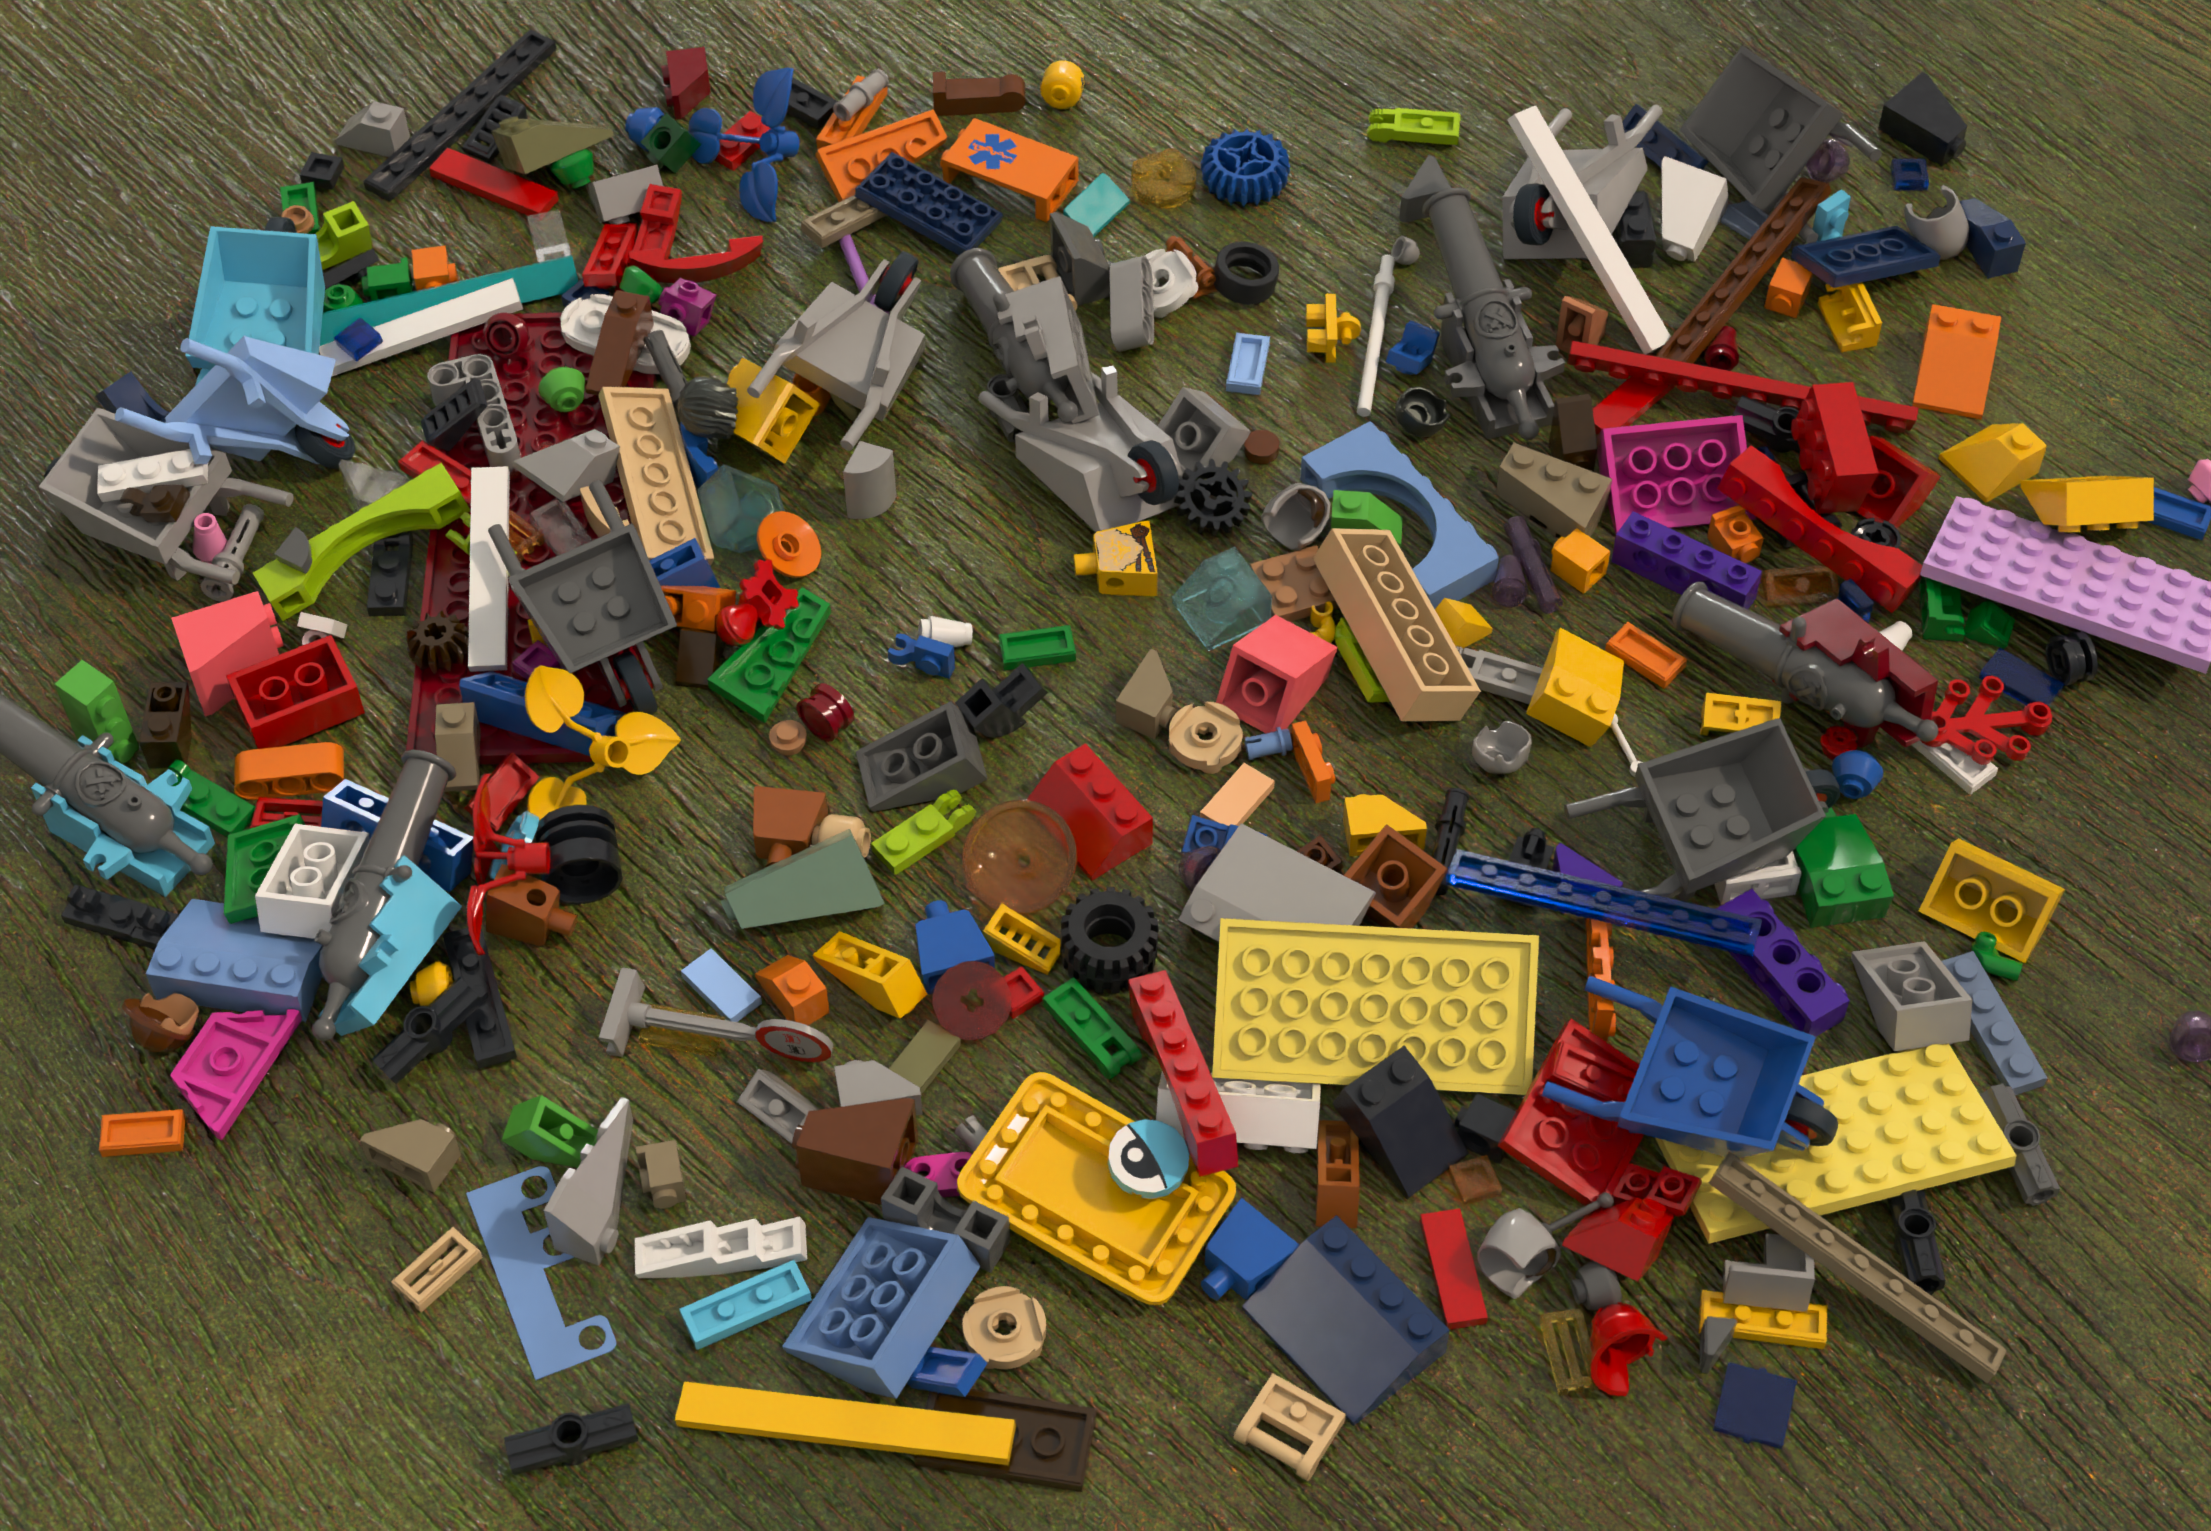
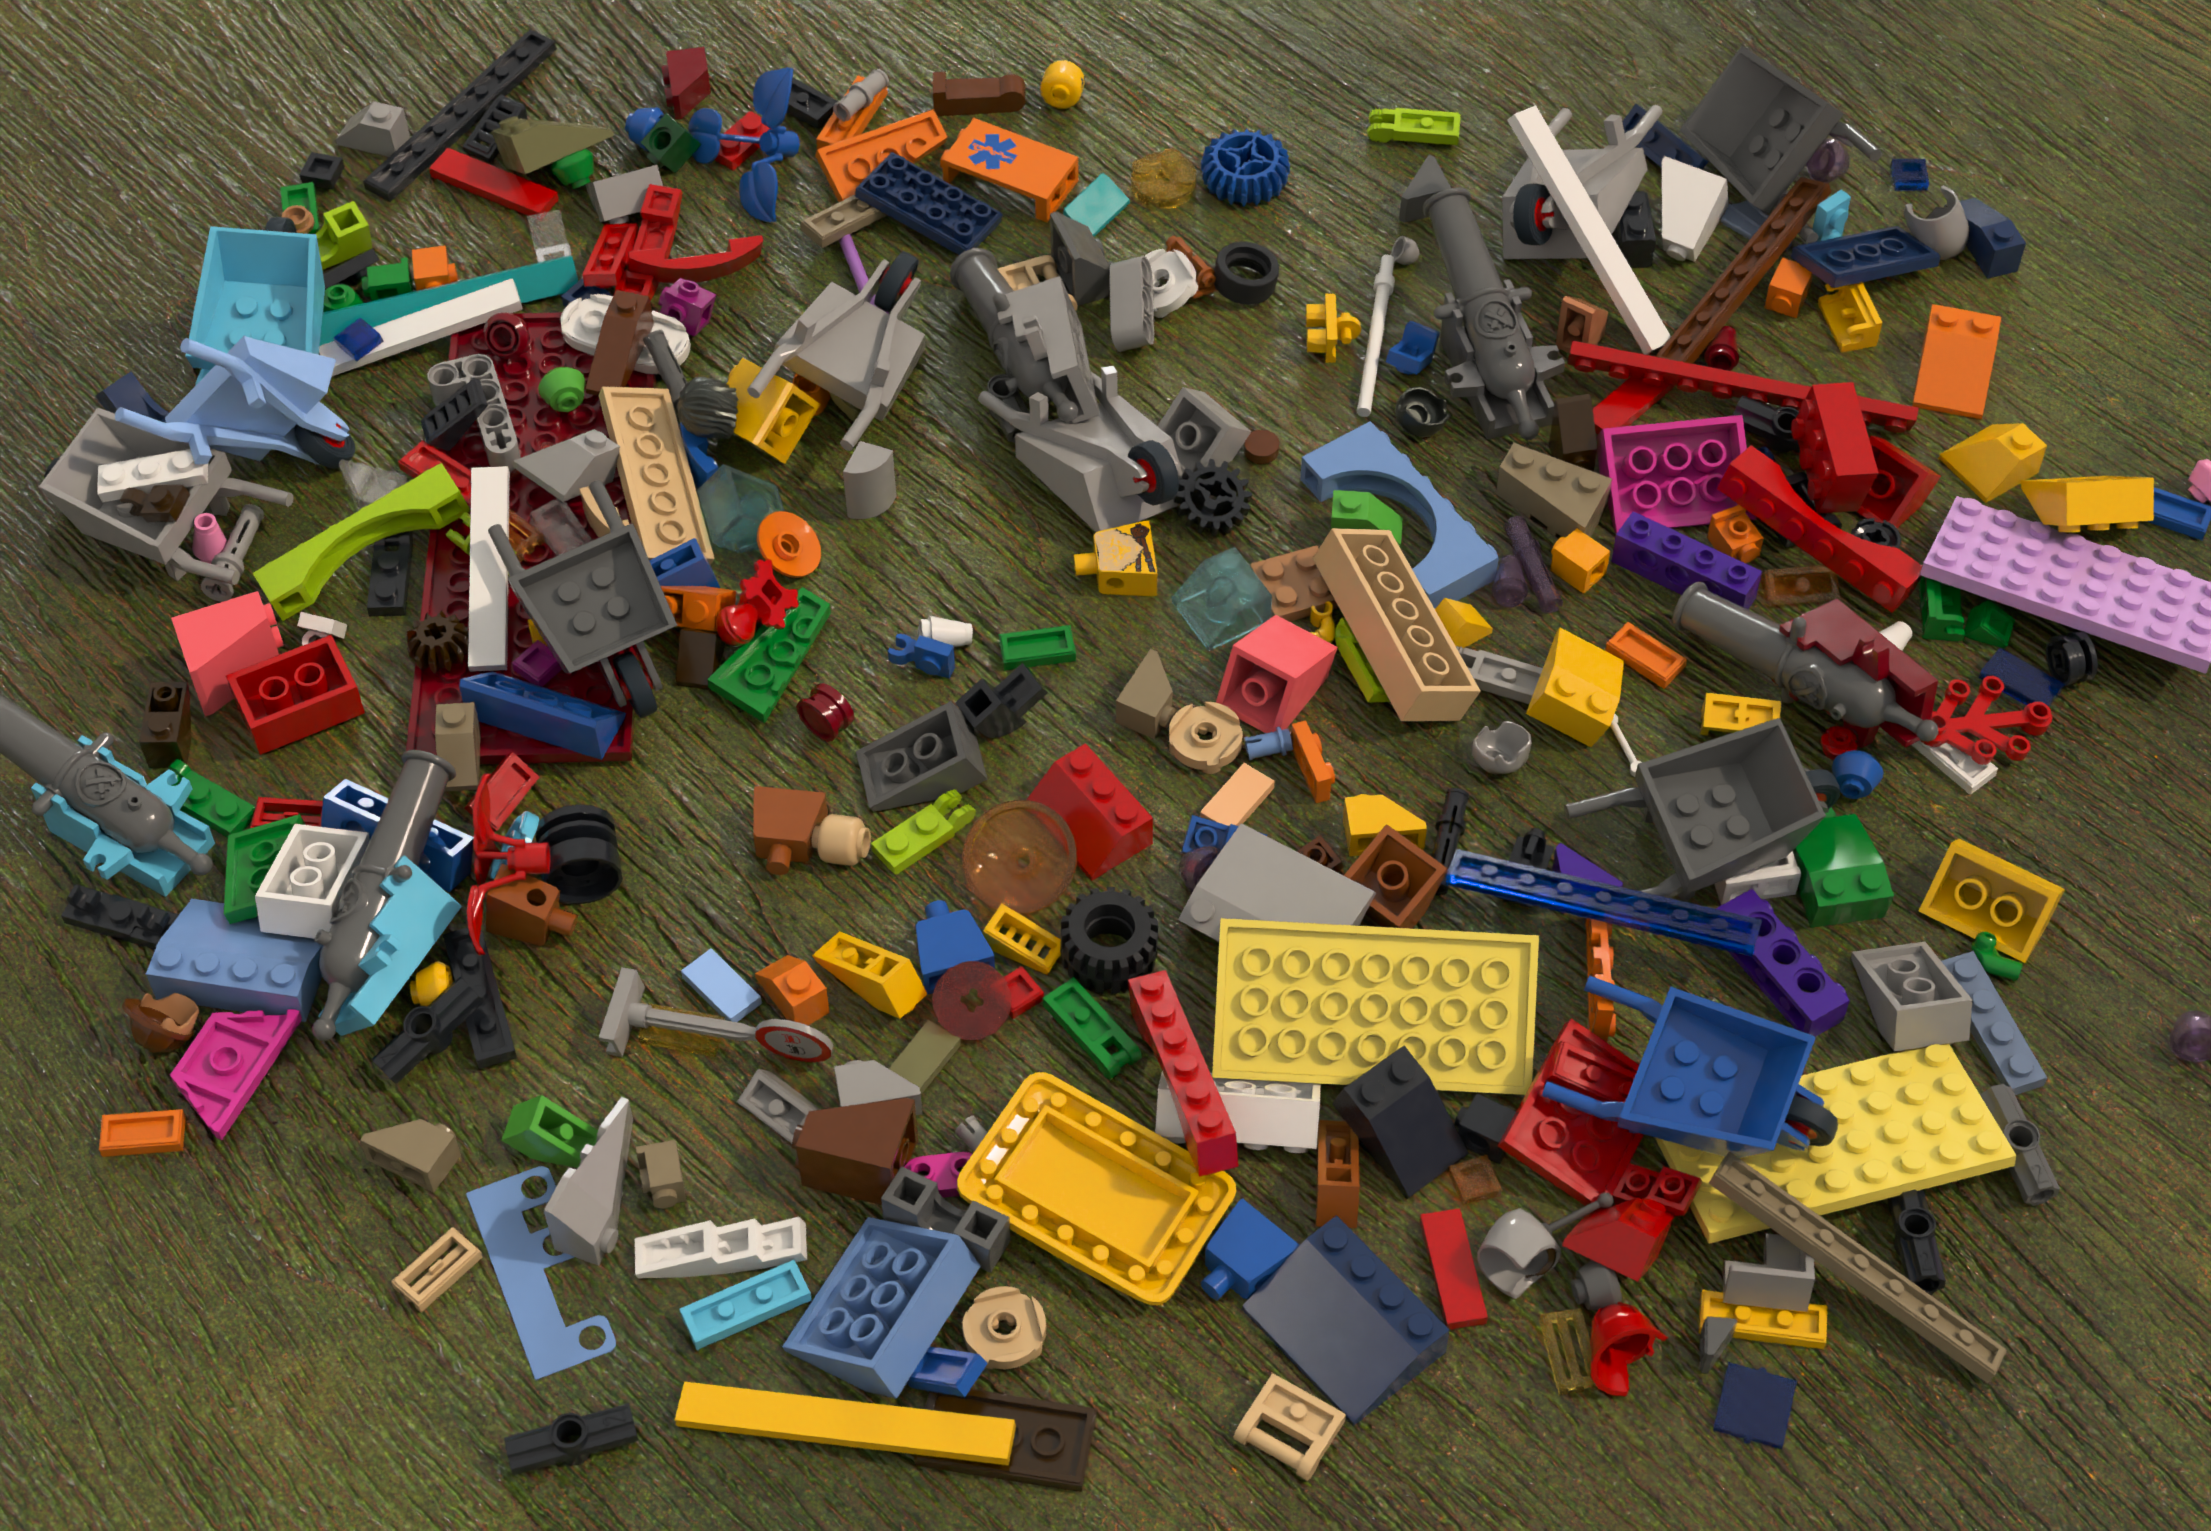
bright green brick [54,660,140,764] -> none
orange beam [234,742,344,800] -> none
dark grey tile [274,527,312,574] -> none
yellow plant [525,665,681,820] -> none
green cone [619,265,664,305] -> none
sand green slope [721,829,885,929] -> none
medium nougat plate [769,720,807,756] -> none
tile [1107,1119,1190,1199] -> none
light blue tile [1226,333,1270,395] -> none
light grey piece [1261,483,1331,551] -> none
clear blue tile [1837,578,1874,623] -> none
black slope [1878,72,1967,167] -> none

